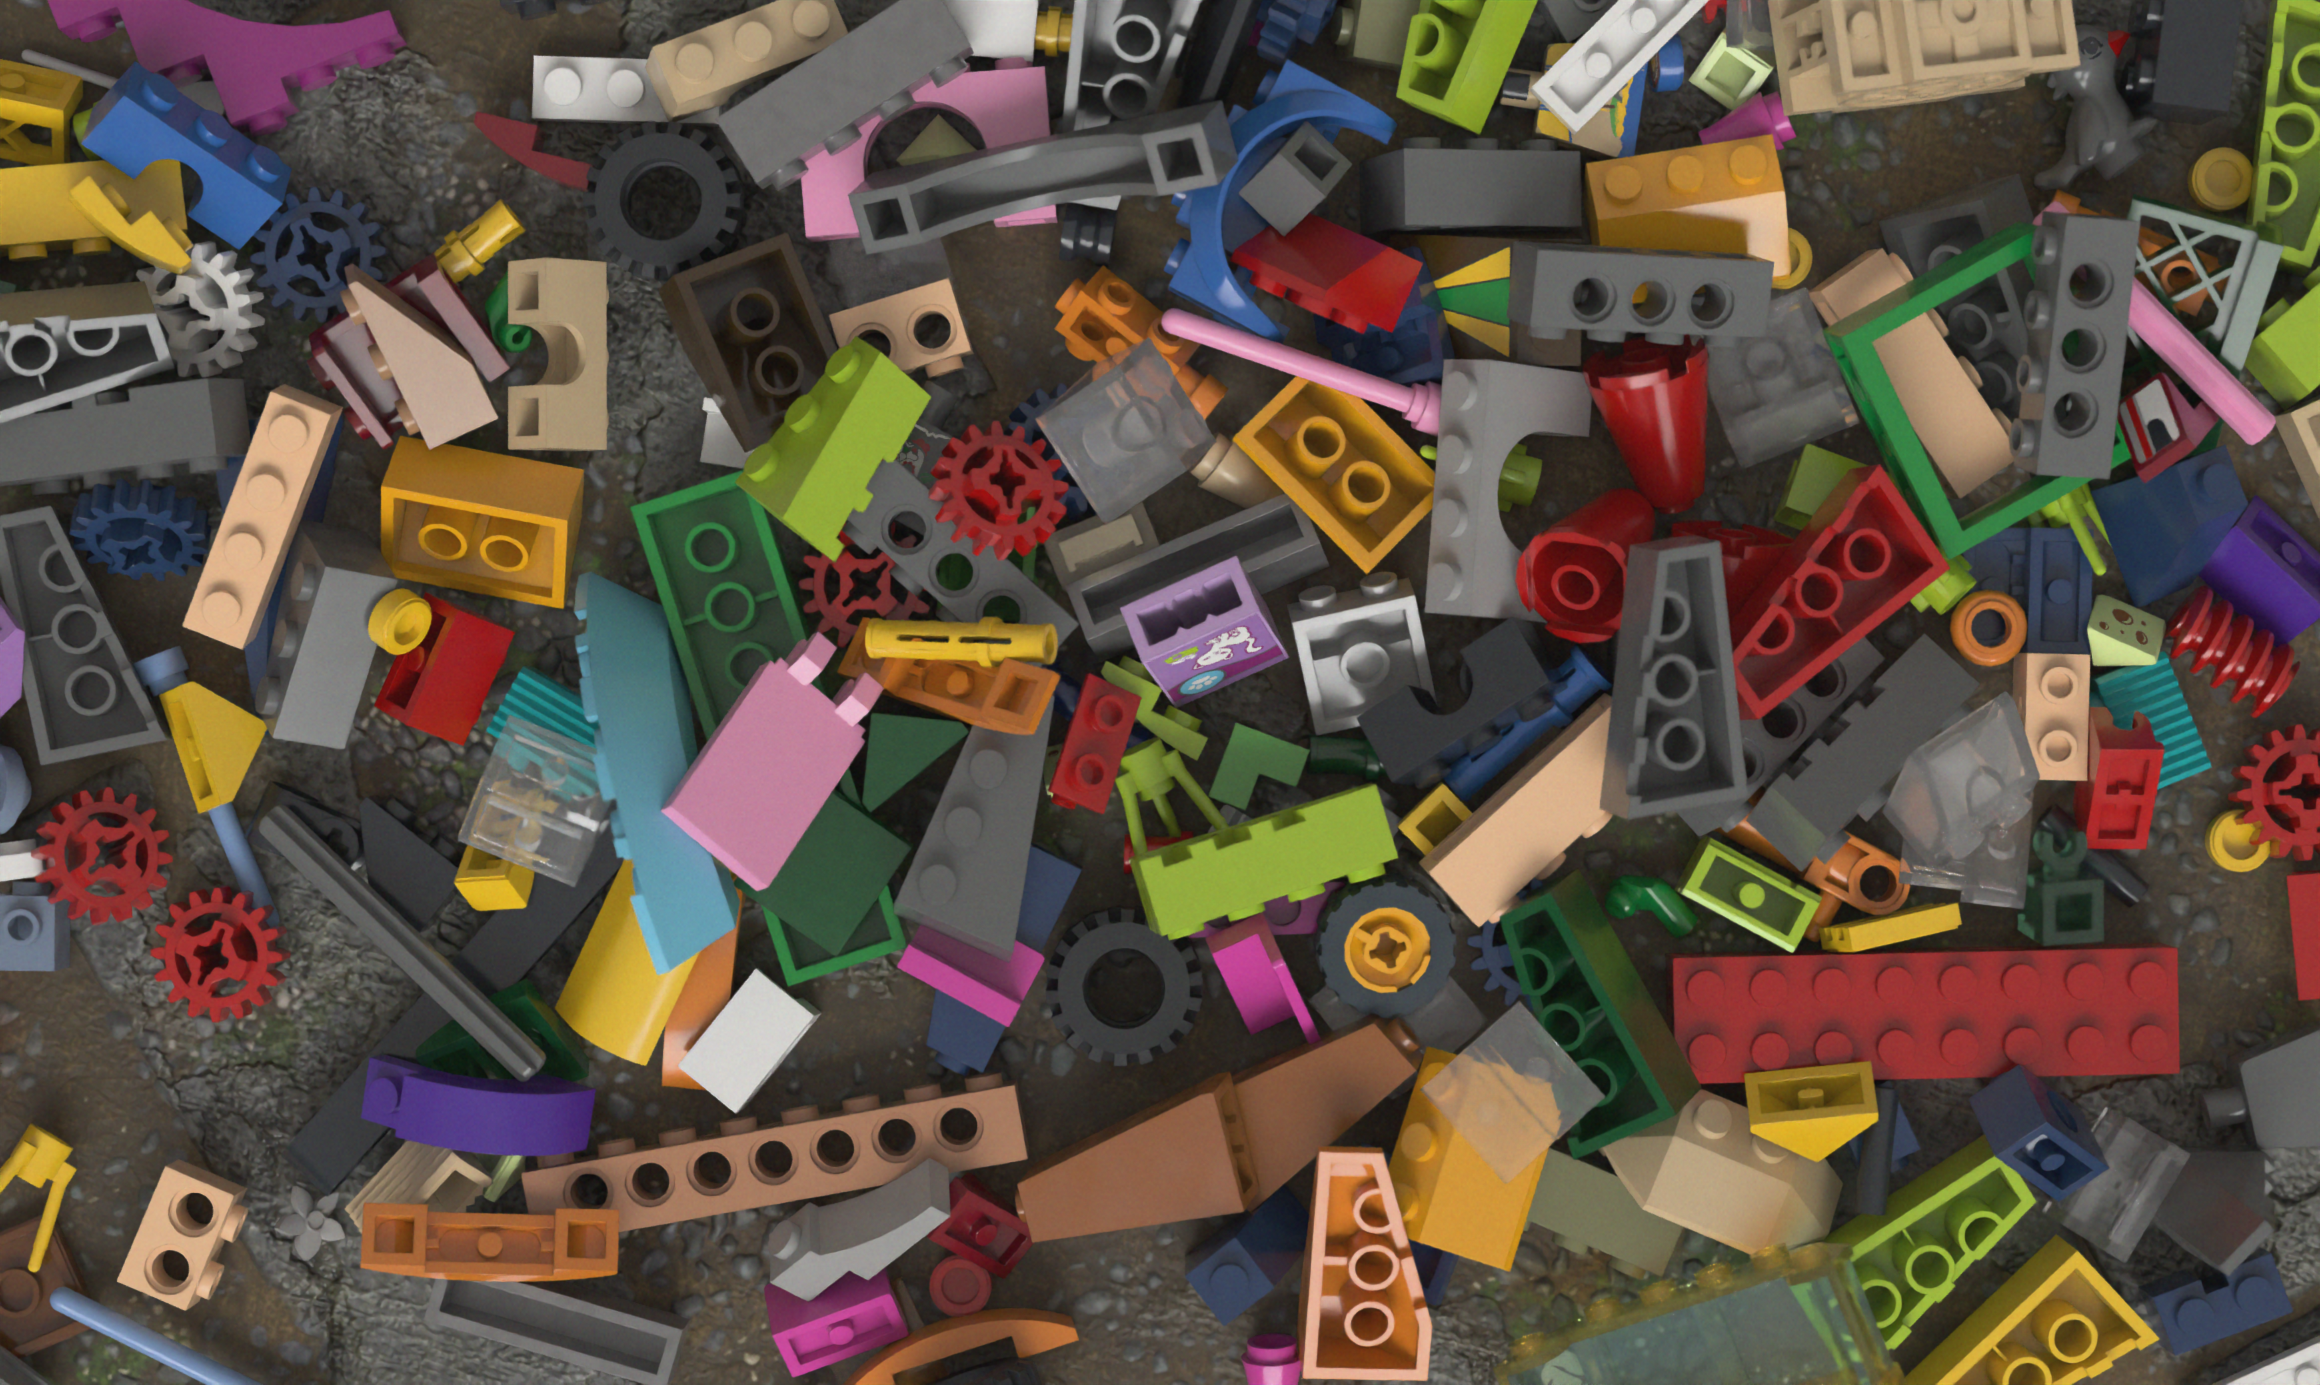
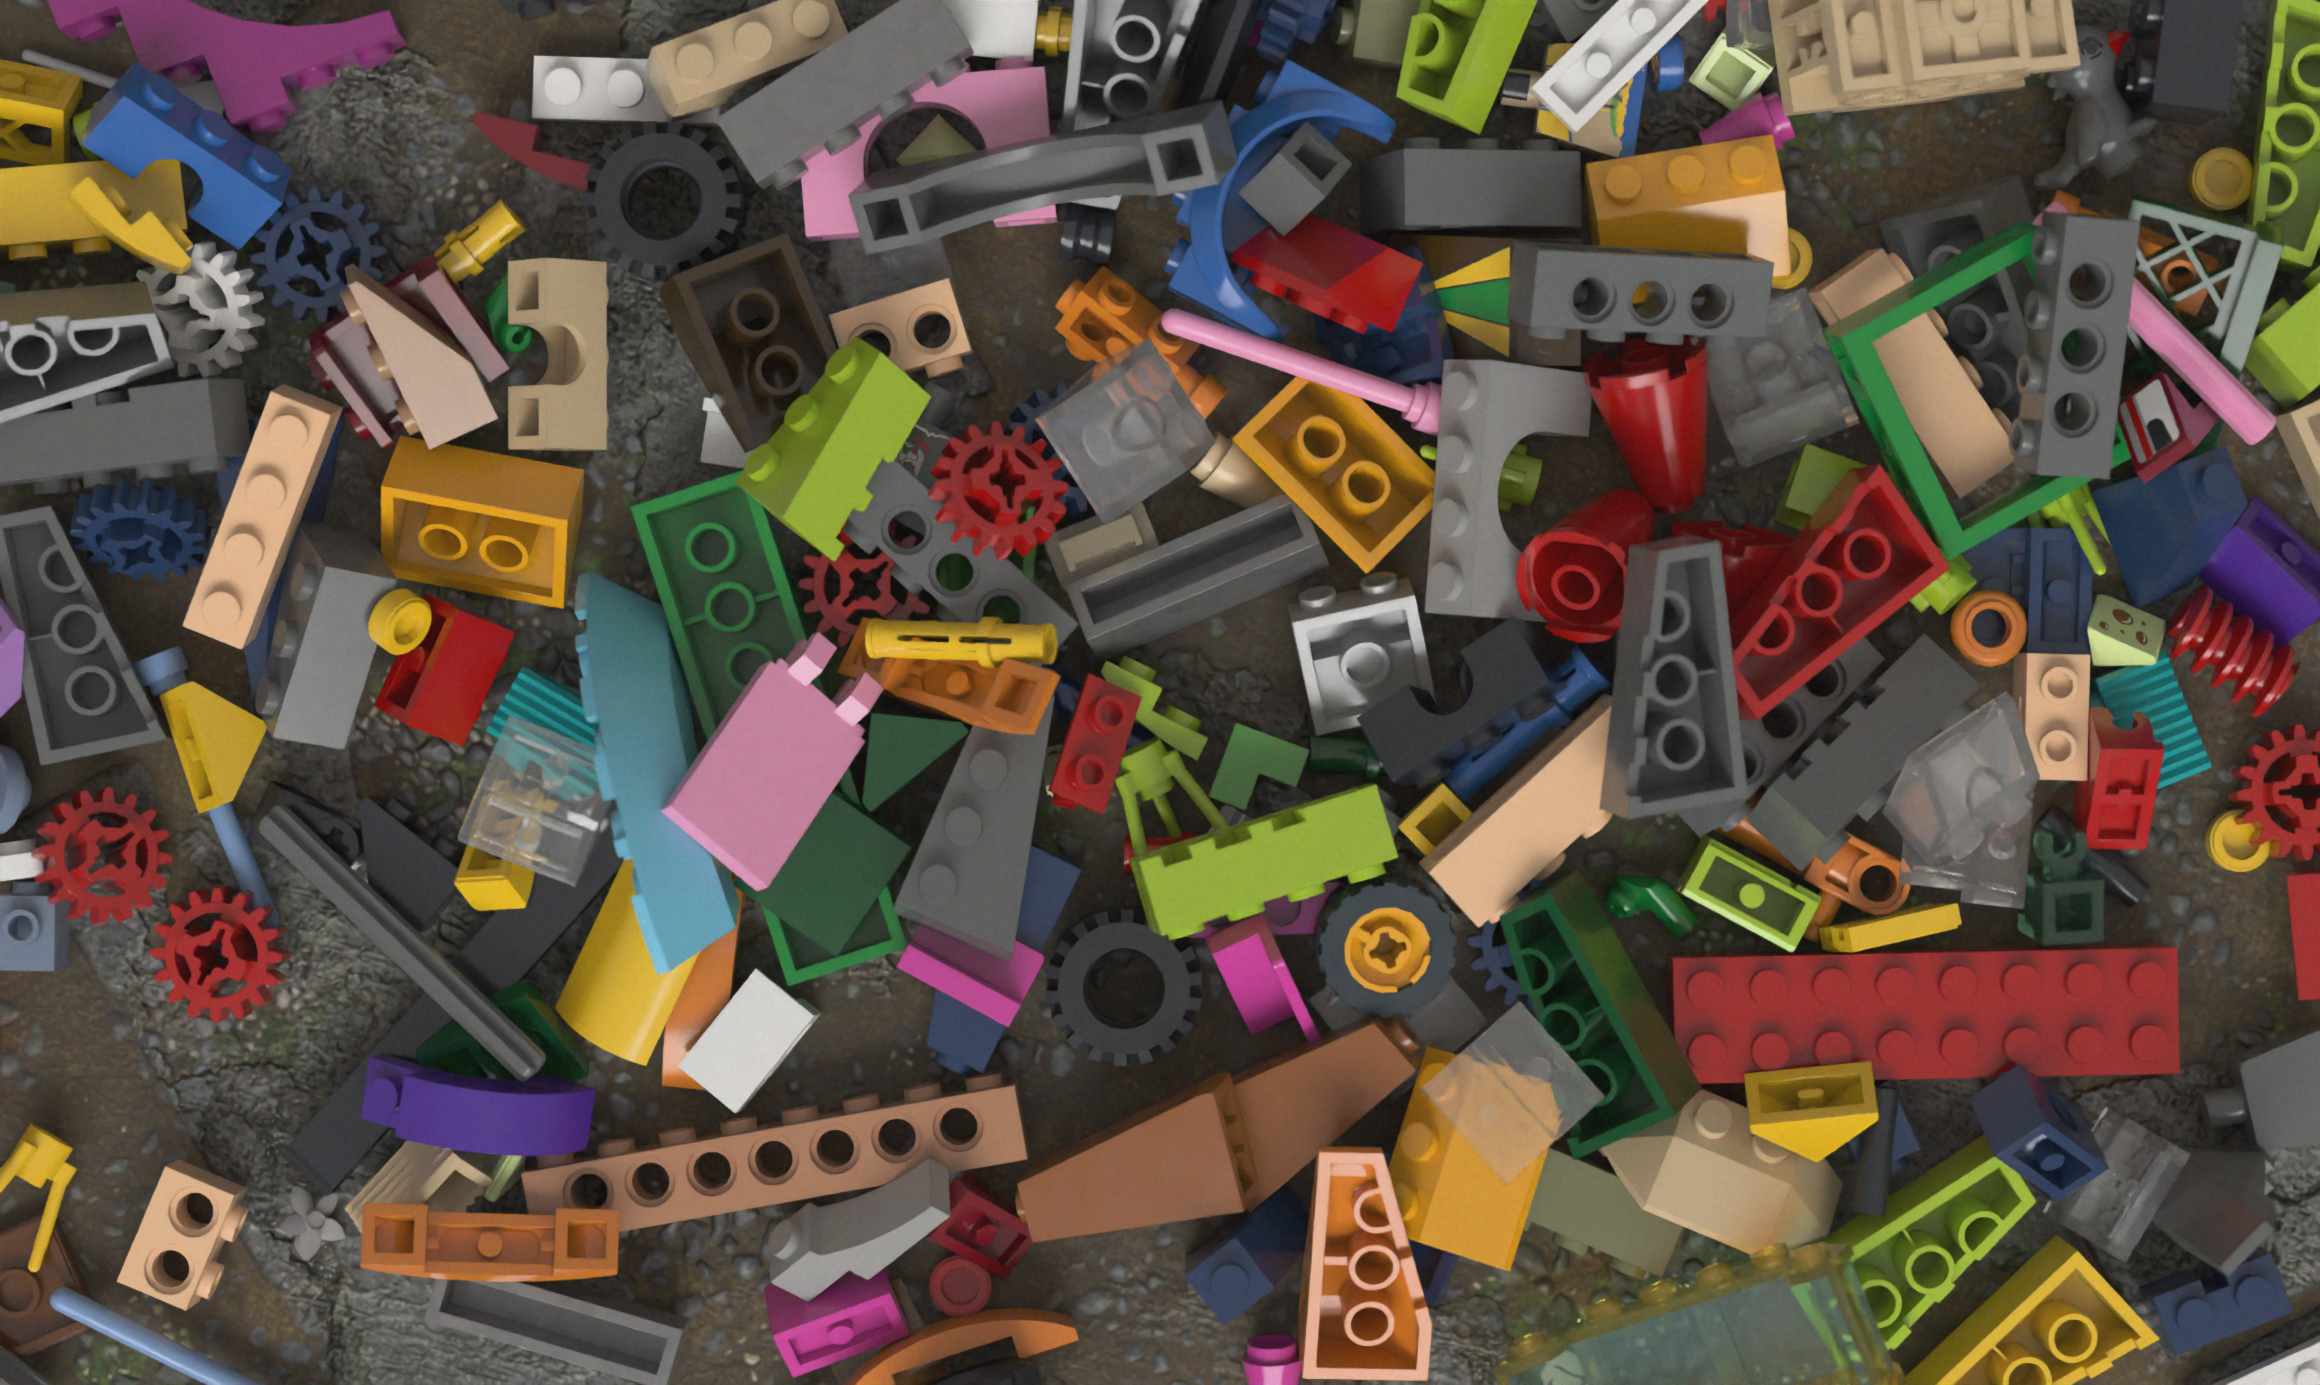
brick [1120,556,1289,708] -> none

